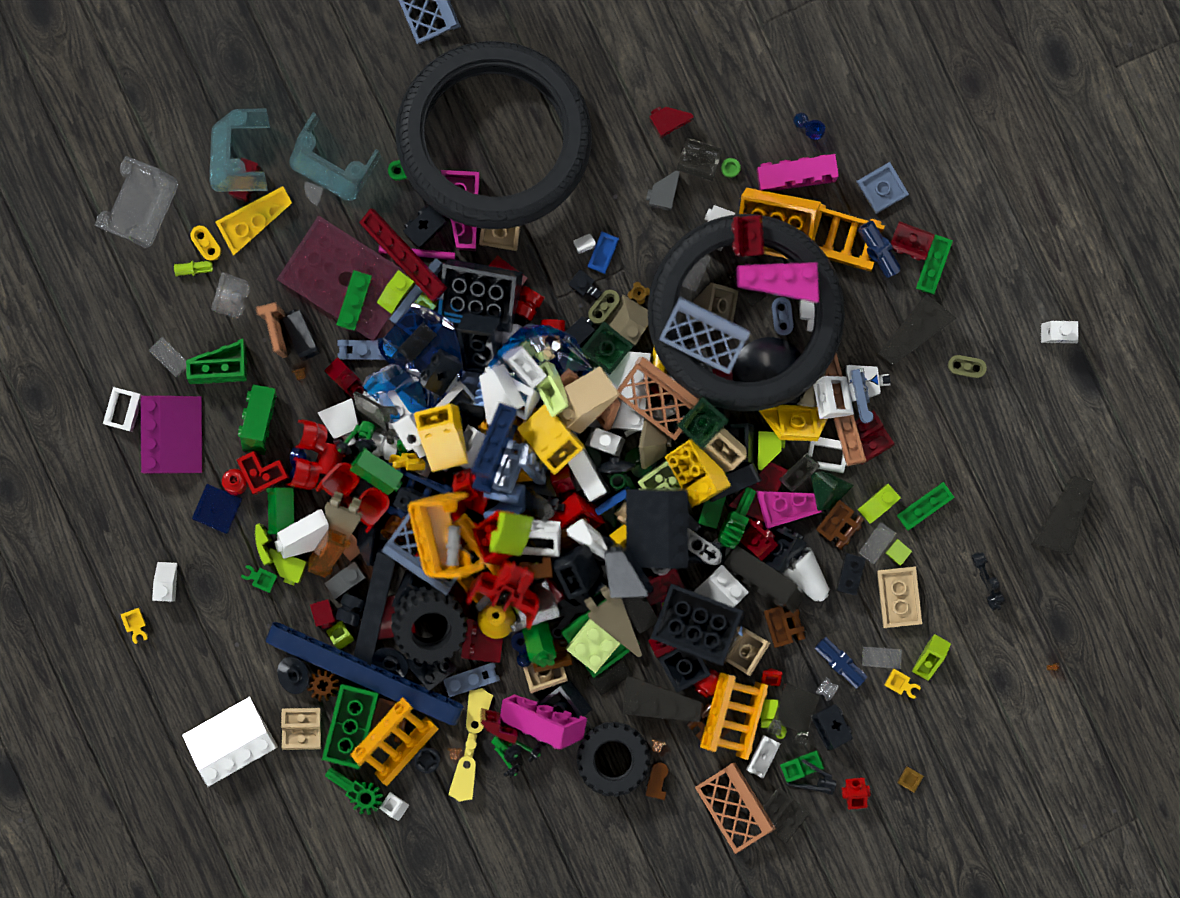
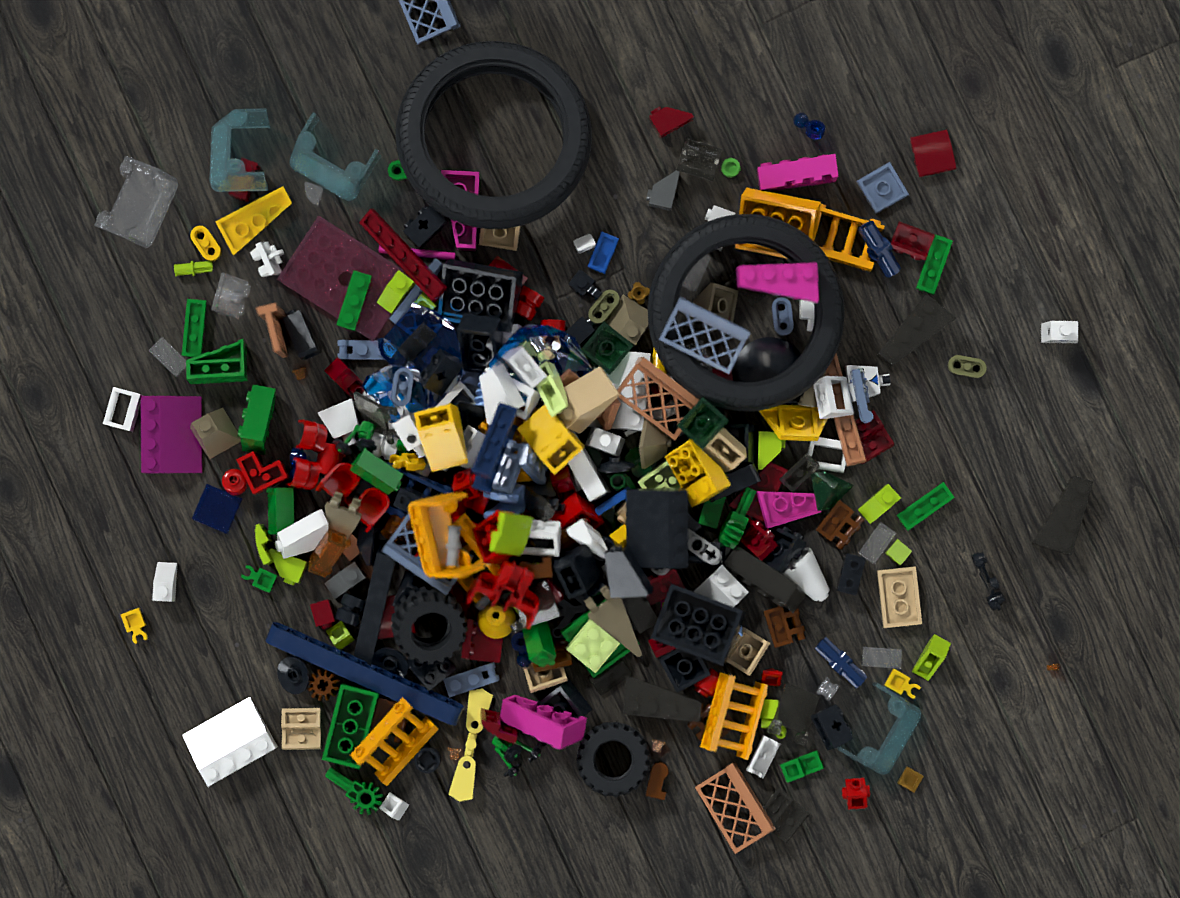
dark red bracket [732,215,764,257] -> none
black plant [786,759,836,795] -> none
none -> green plate [182,299,207,357]
none -> dark tan slope [190,408,241,460]
none -> white hips [250,242,284,277]
none -> sand blue plate [391,368,413,407]
none -> clear light blue windscreen [836,682,921,775]
none -> dark red slope [910,130,956,177]

